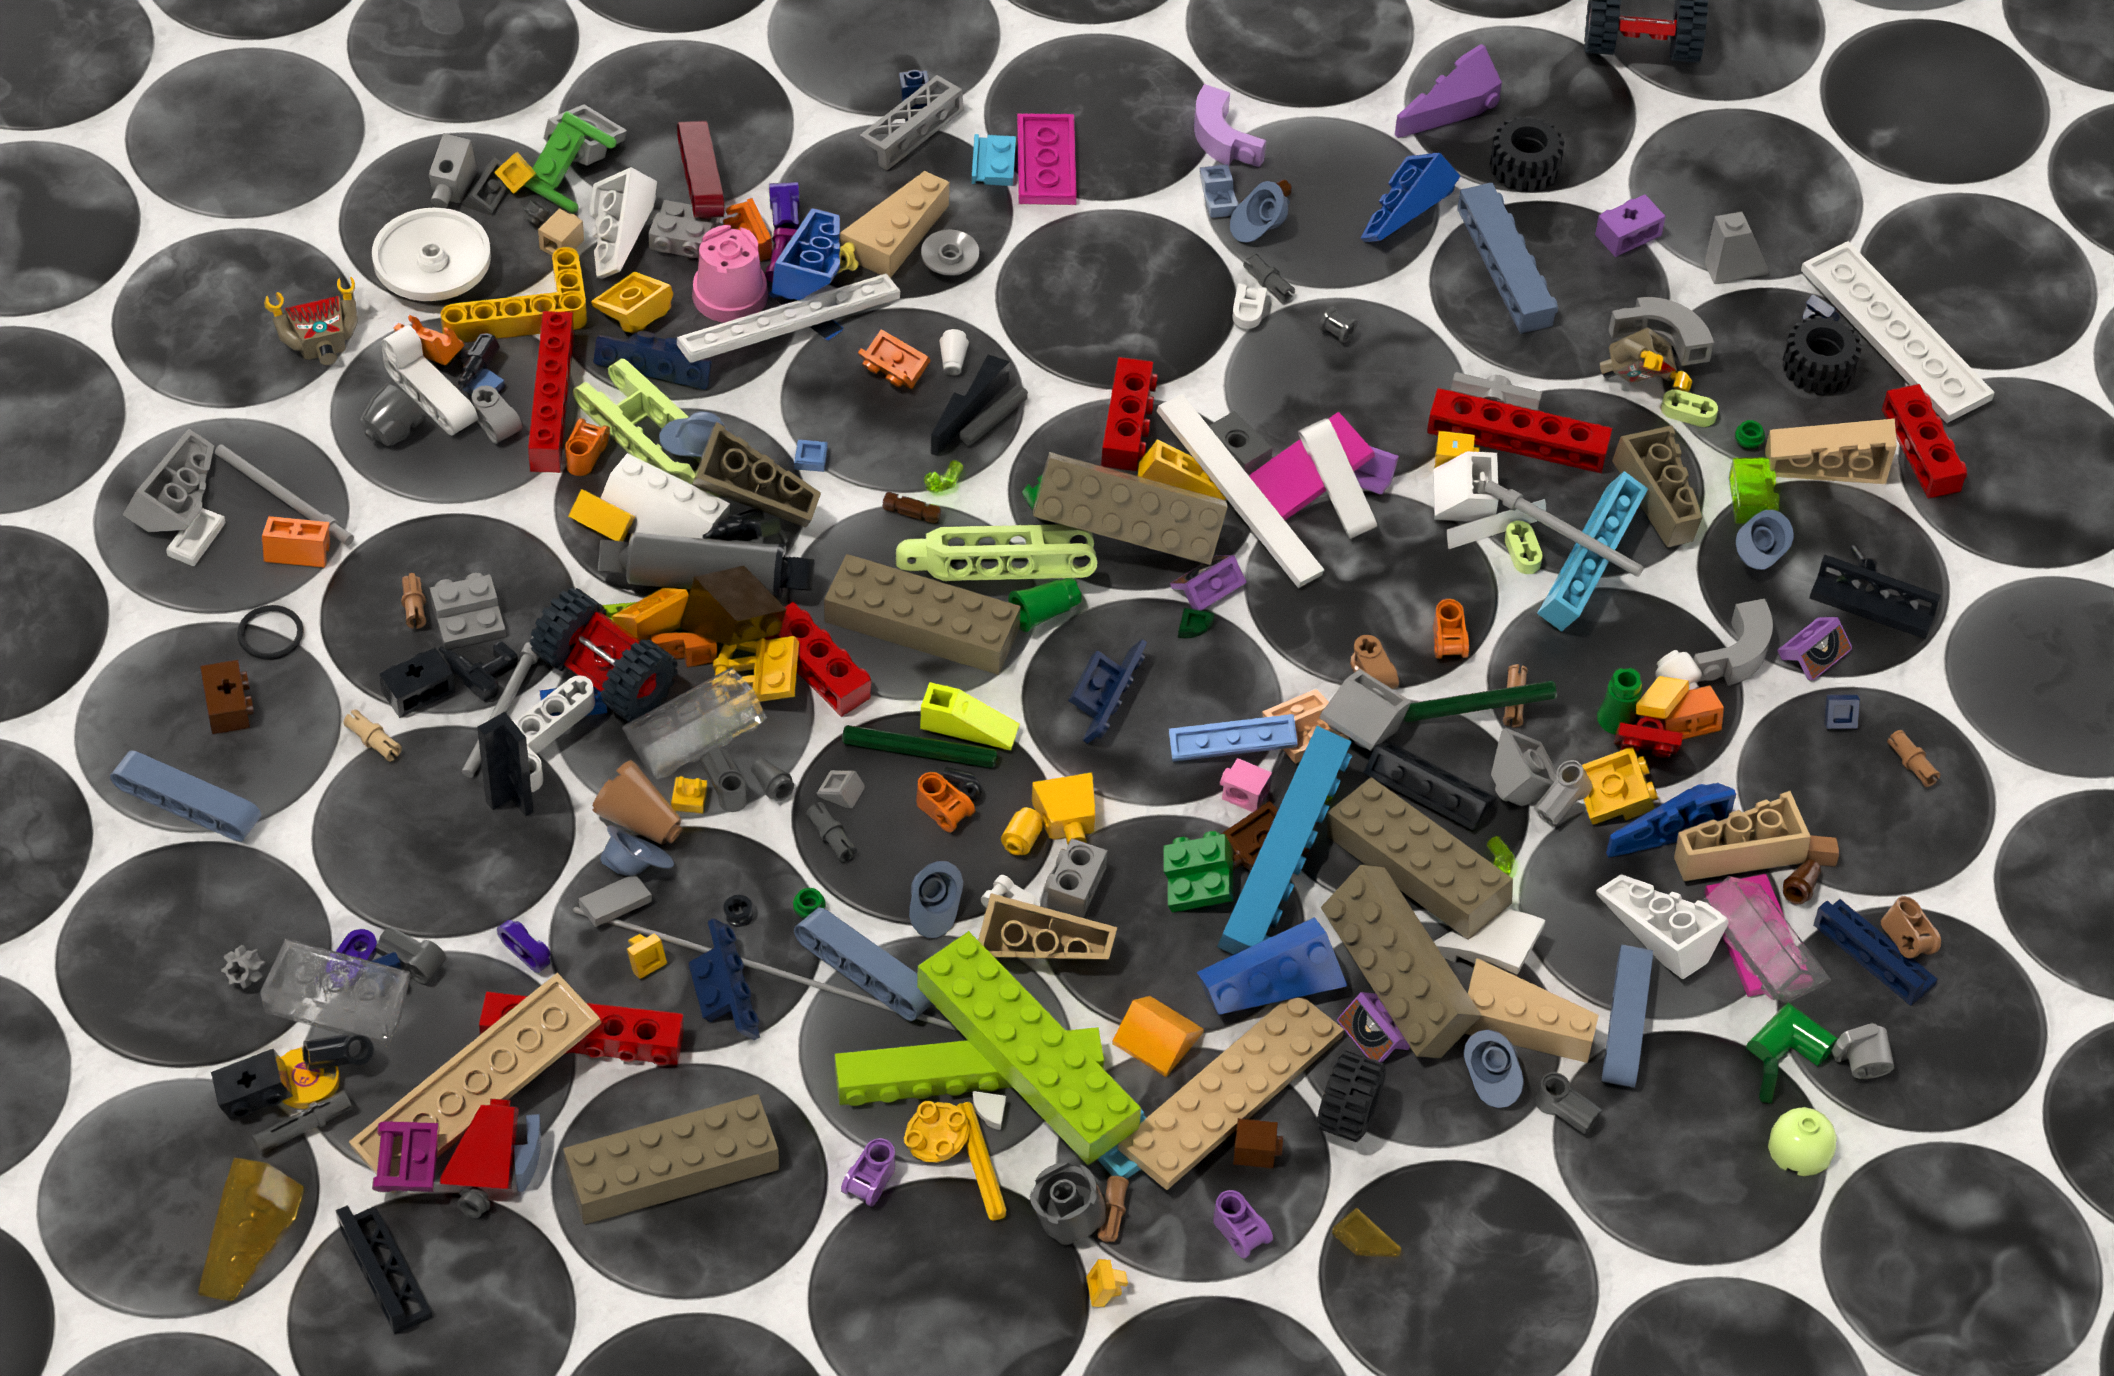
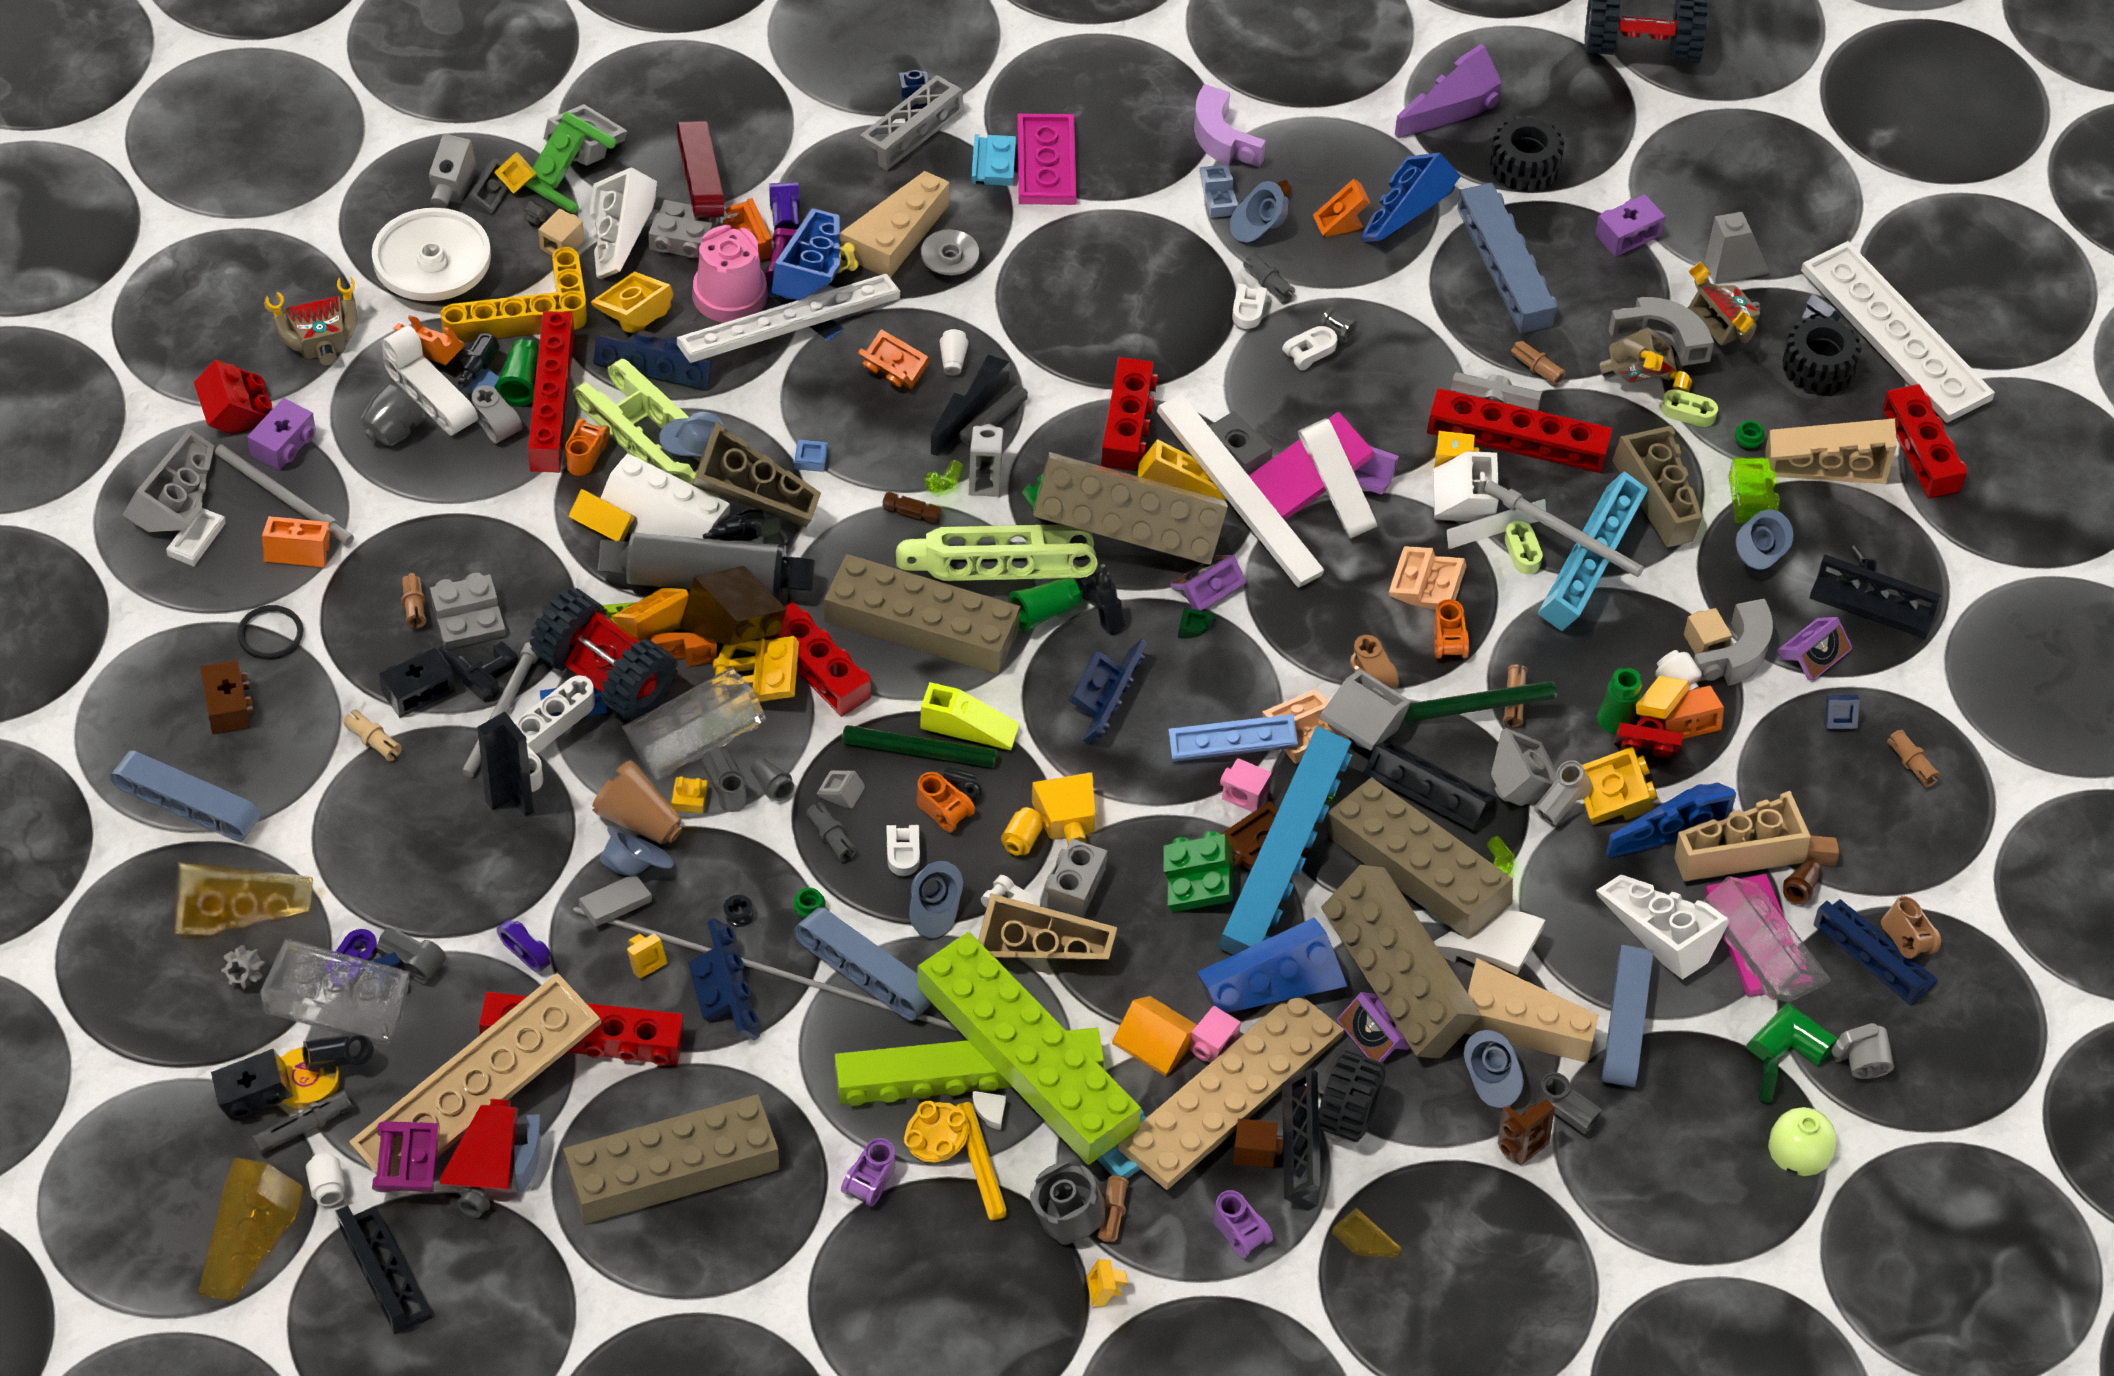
none -> clear yellow wedge [175,862,313,936]
none -> red slope [194,359,272,434]
none -> medium lavender brick [247,398,316,471]
none -> white brick [305,1153,345,1206]
none -> green plant [494,339,539,407]
none -> white plate [886,825,920,876]
none -> light grey torso [969,424,1003,497]
none -> black piece [1077,564,1125,633]
none -> bright pink brick [1189,1005,1241,1063]
none -> white plate [1282,326,1337,371]
none -> black fence [1282,1068,1321,1210]
none -> orange slope [1313,179,1371,237]
none -> light nougat slope [1389,546,1466,610]
none -> reddish brown bracket [1498,1099,1555,1166]
none -> medium nougat axle [1511,341,1566,386]
none -> tan brick [1684,608,1732,654]
none -> torso [1688,261,1760,346]

